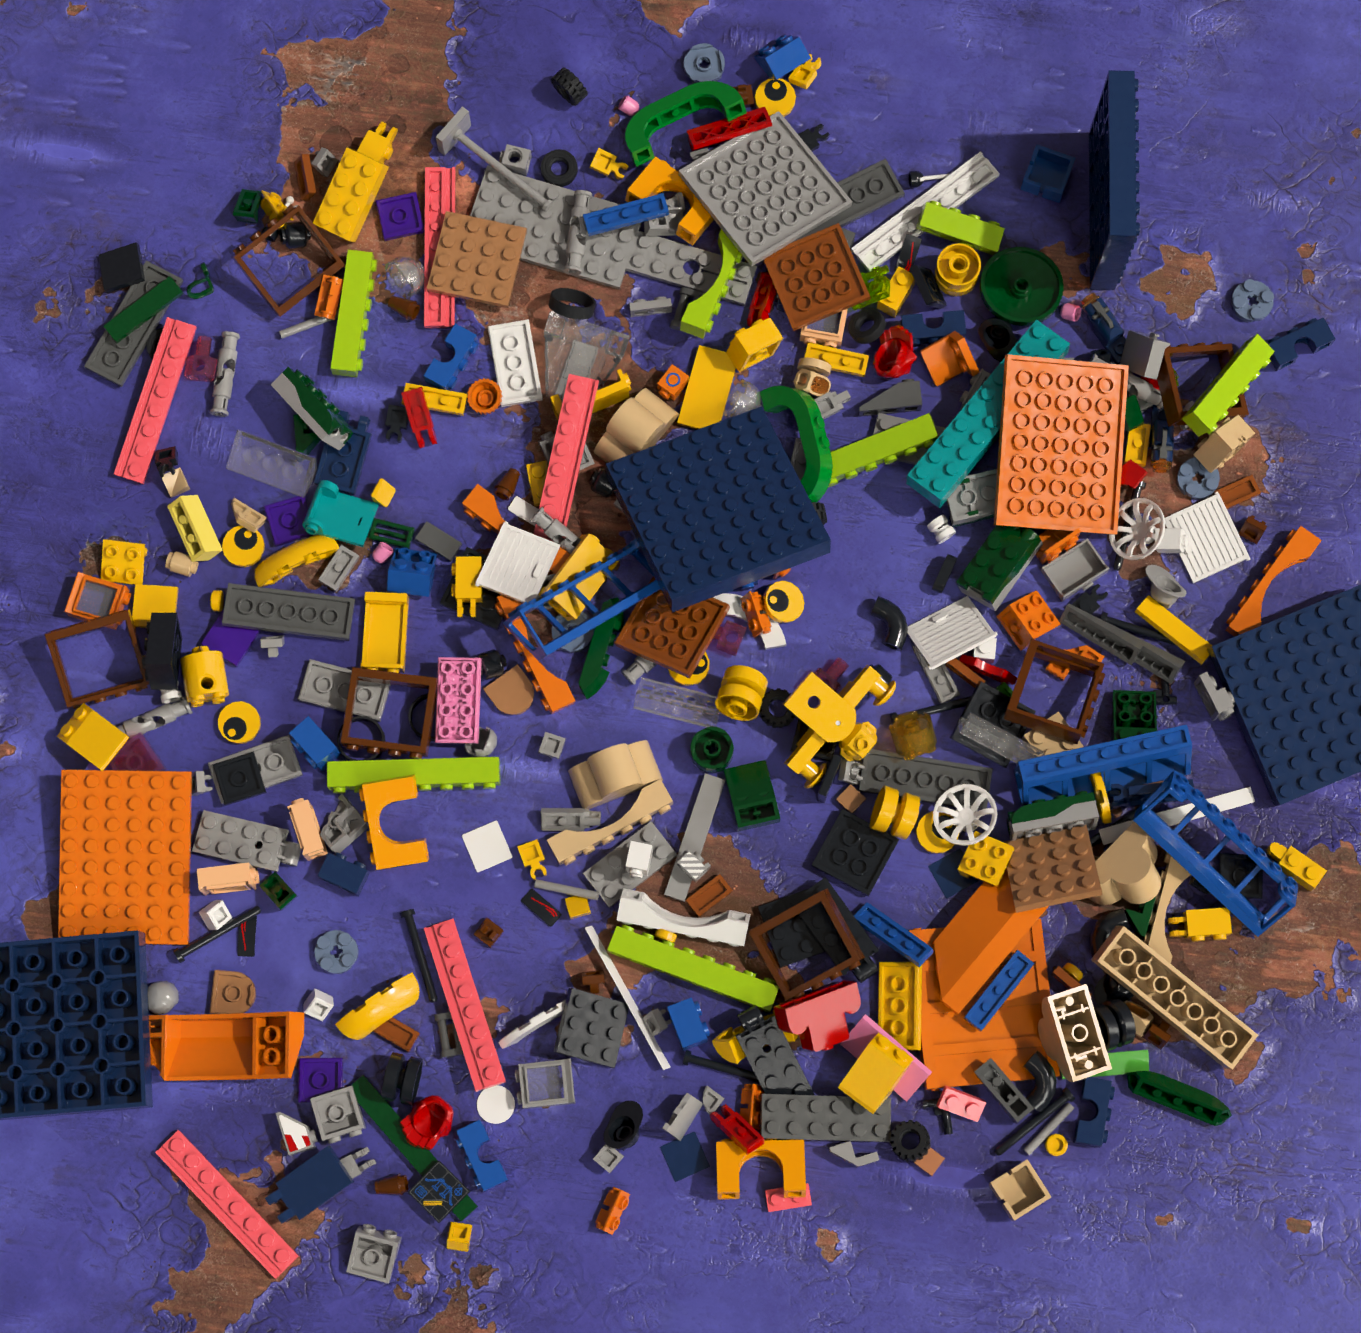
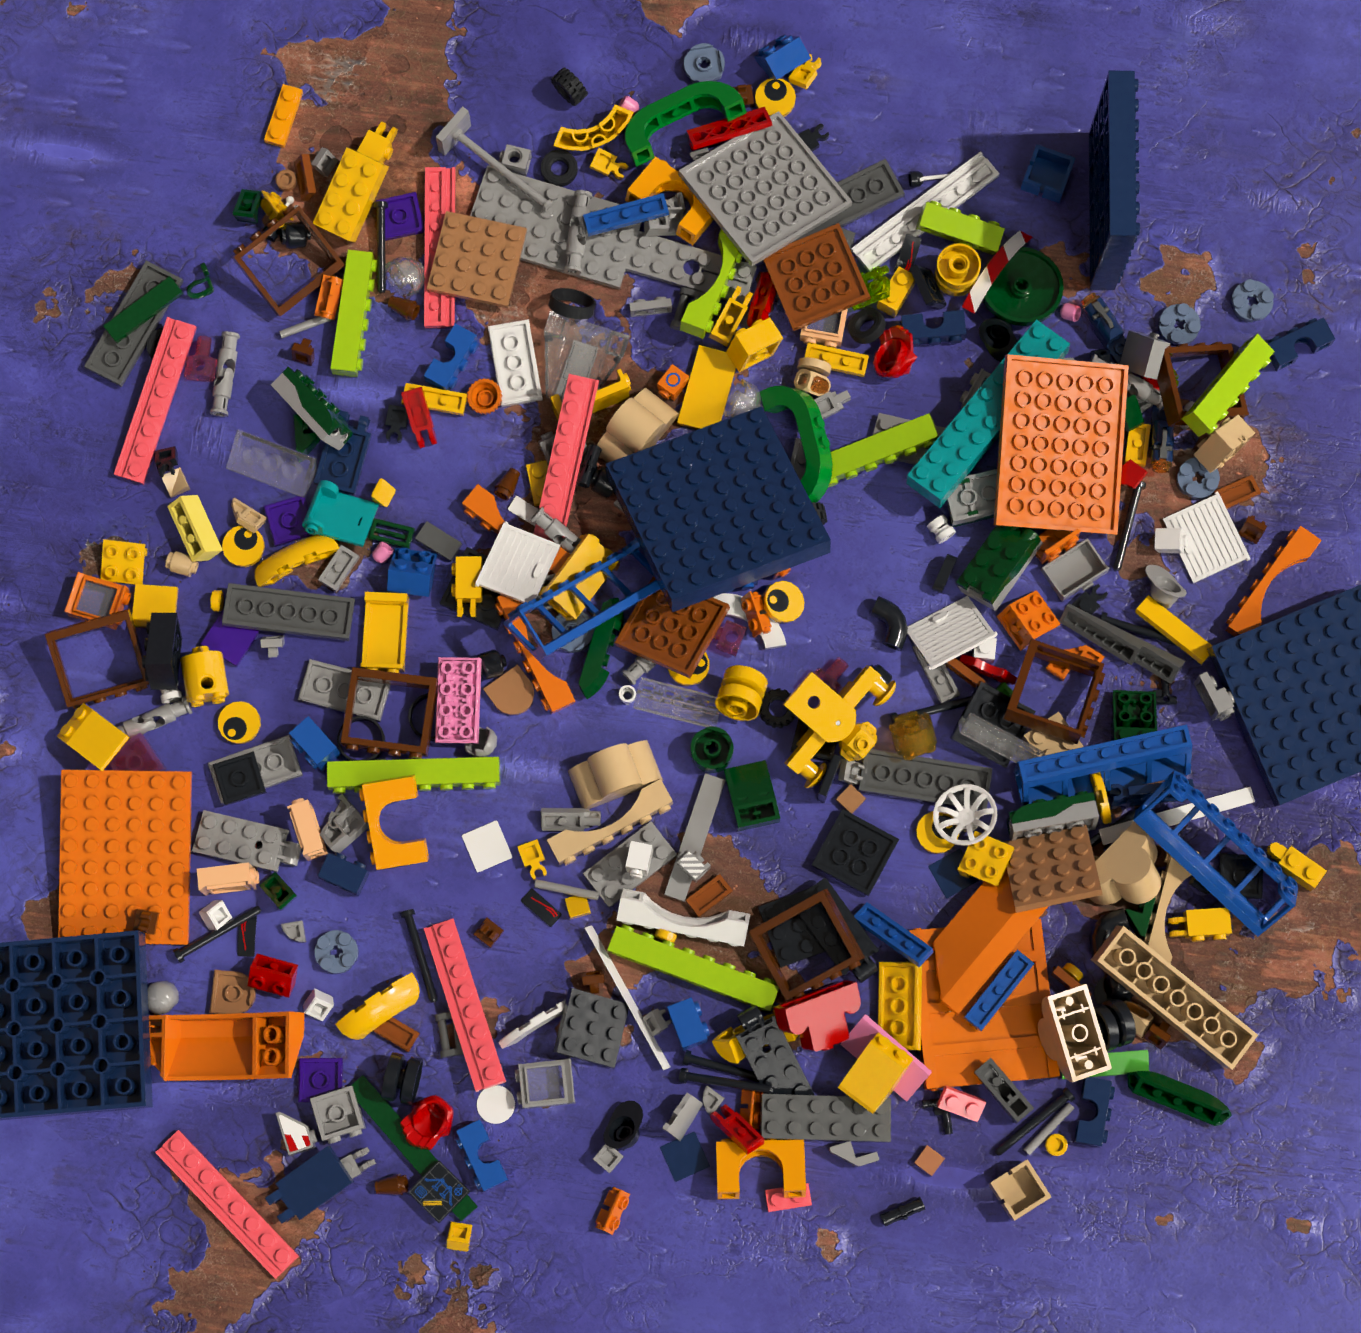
black tile [98,242,145,293] -> none
light grey tile [192,771,213,796] -> none
light grey plate [346,1224,402,1284] -> none
light grey tile [539,732,566,760] -> none
dark grey slope [858,379,922,417] -> none
yellow wheel [870,785,920,840] -> none
black tyre [890,1120,931,1162] -> none
orange bracket [920,331,980,386] -> none
black cylinder [1023,1051,1057,1112] -> none
white wheel [1109,498,1165,560] -> none
none -> reddish brown tile [133,909,160,935]
none -> red brick [247,954,298,998]
none -> light orange plate [264,84,303,148]
none -> medium nougat tile [276,170,297,192]
none -> light grey tile [281,920,306,943]
none -> reddish brown tile [291,338,315,366]
none -> black bar [374,201,388,293]
none -> yellow brick [553,105,634,151]
none -> black pin [576,445,602,488]
none -> white hose [619,685,636,705]
none -> black bar [679,1068,774,1094]
none -> yellow hinge [709,286,753,347]
none -> black pin [880,1197,926,1227]
none -> sticker [962,231,1033,314]
none -> sand blue plate [1158,303,1201,346]

